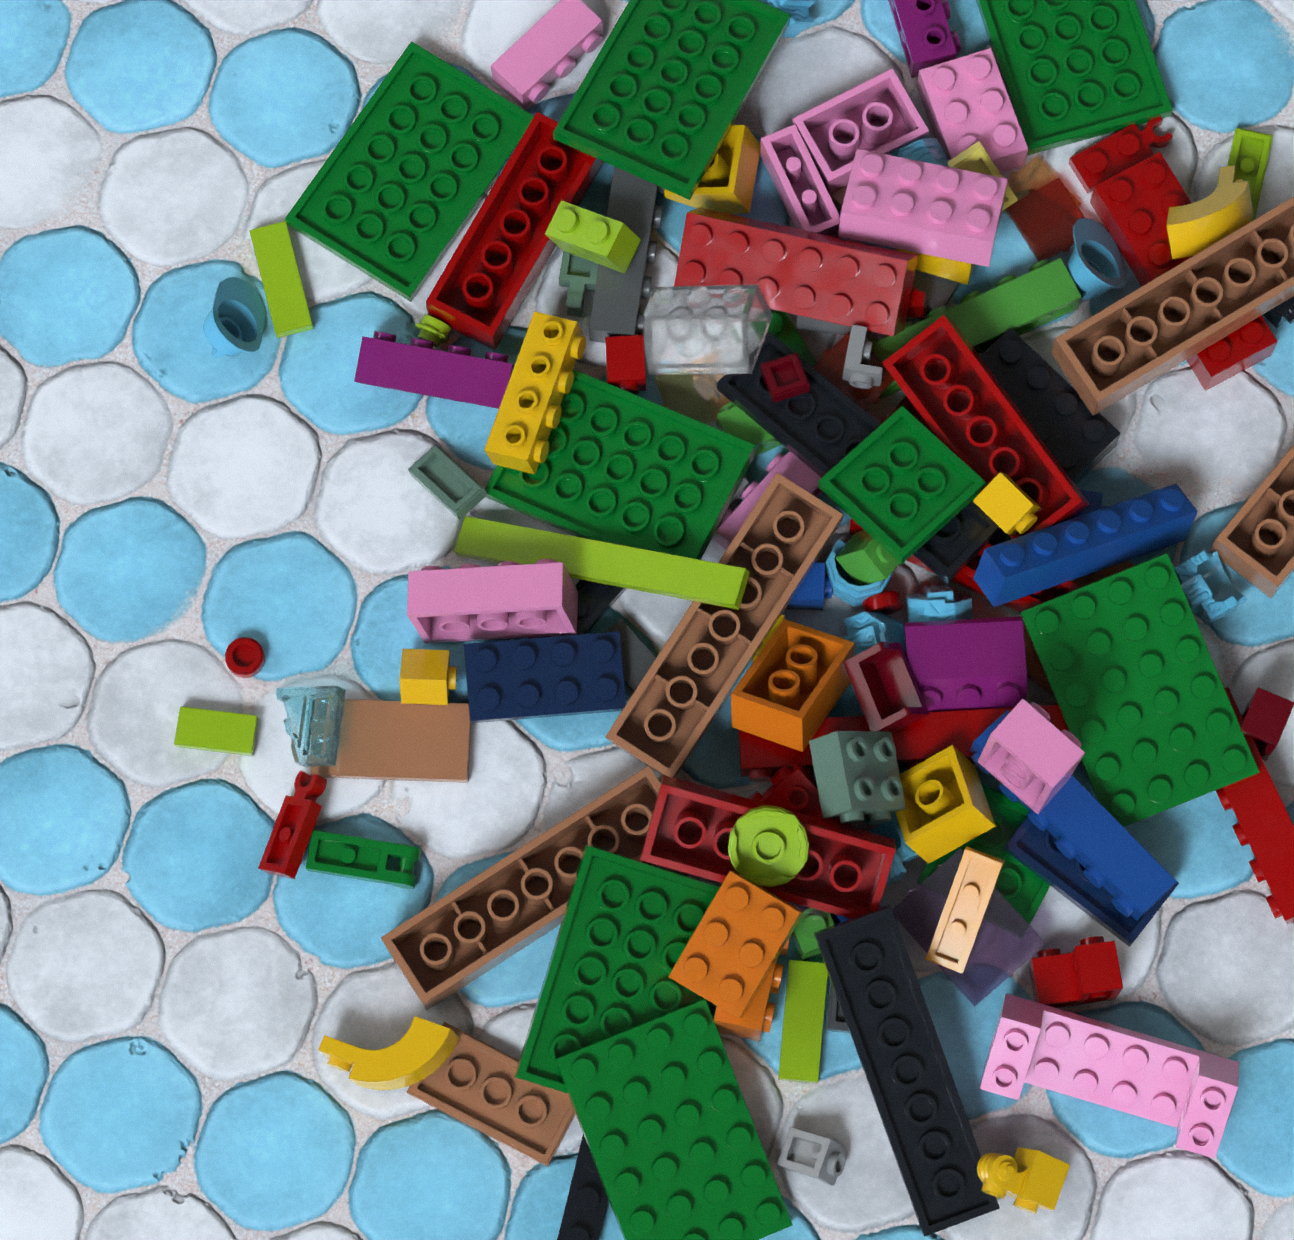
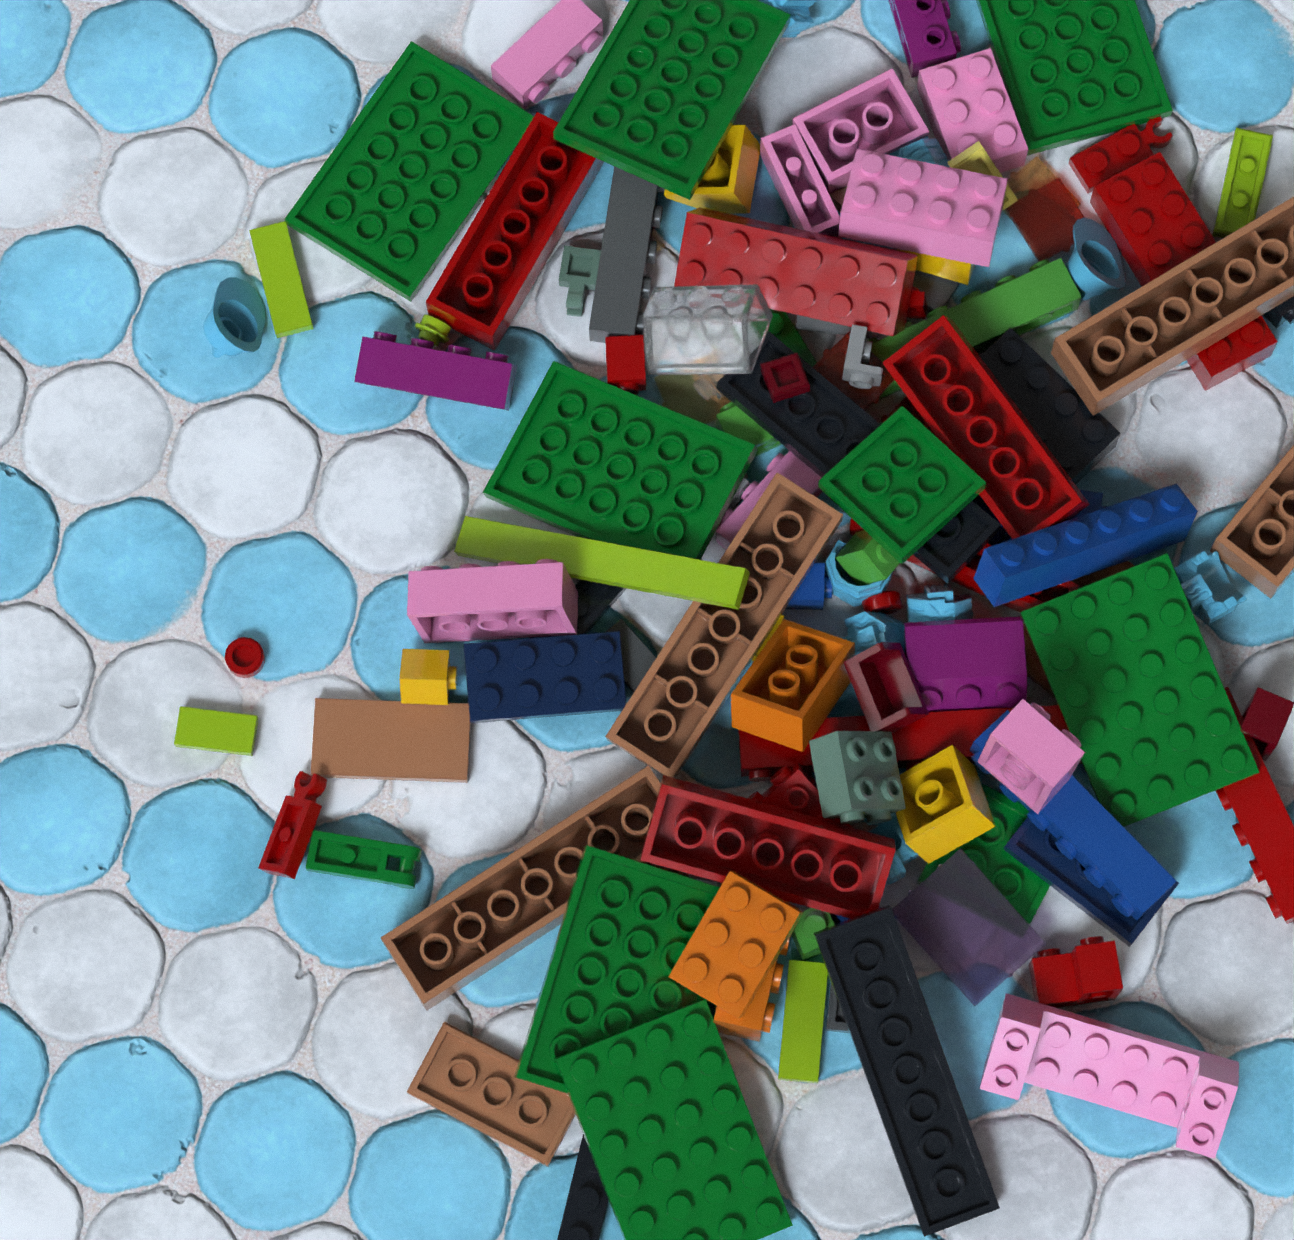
clear light blue wing [276,686,346,767] -> none
yellow arch [318,1016,459,1090] -> none
sand green tile [408,444,488,520] -> none
yellow brick [484,311,586,475] -> none
lime brick [545,200,641,274] -> none
lime tile [728,805,809,887] -> none
light grey bracket [777,1127,846,1186] -> none
light orange plate [925,846,1005,974] -> none
yellow brick [973,472,1041,536] -> none
yellow brick [977,1147,1070,1214] -> none
yellow arch [1166,165,1254,259] -> none

